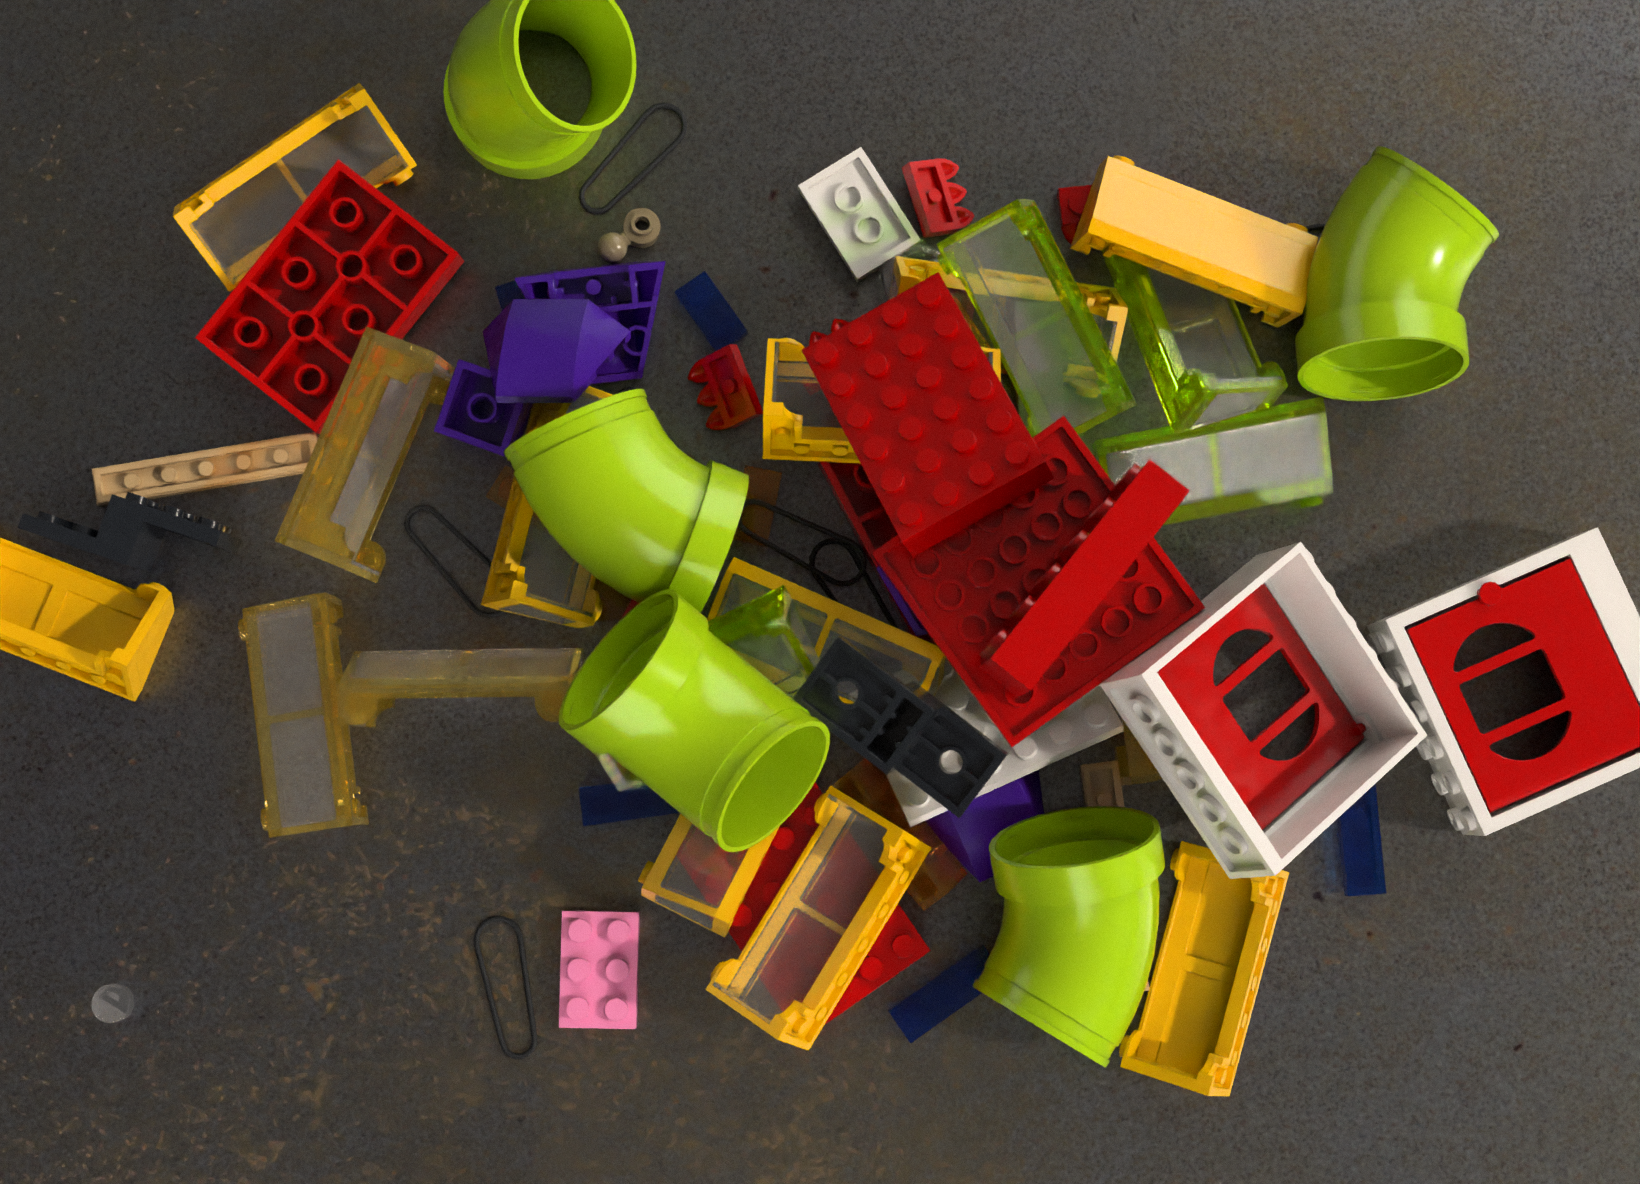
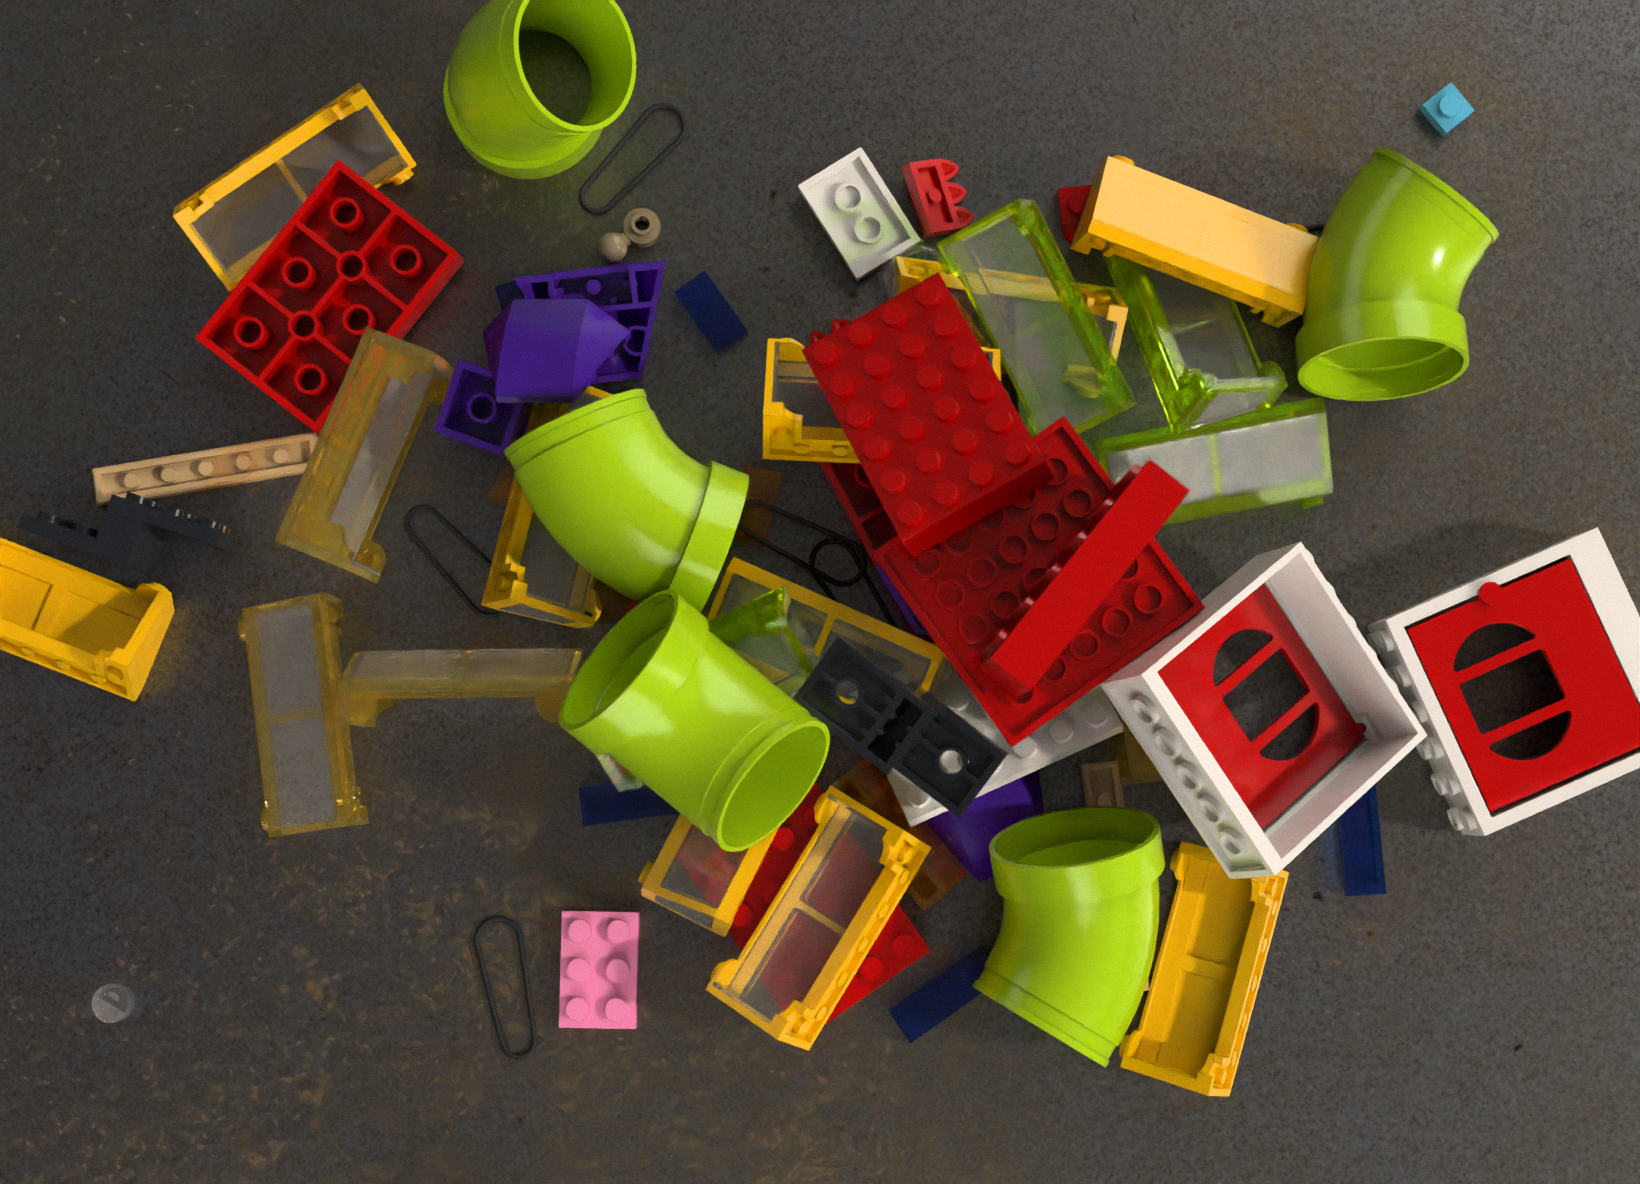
red plate [687,344,763,430] -> none
none -> medium azure plate [1419,82,1475,137]

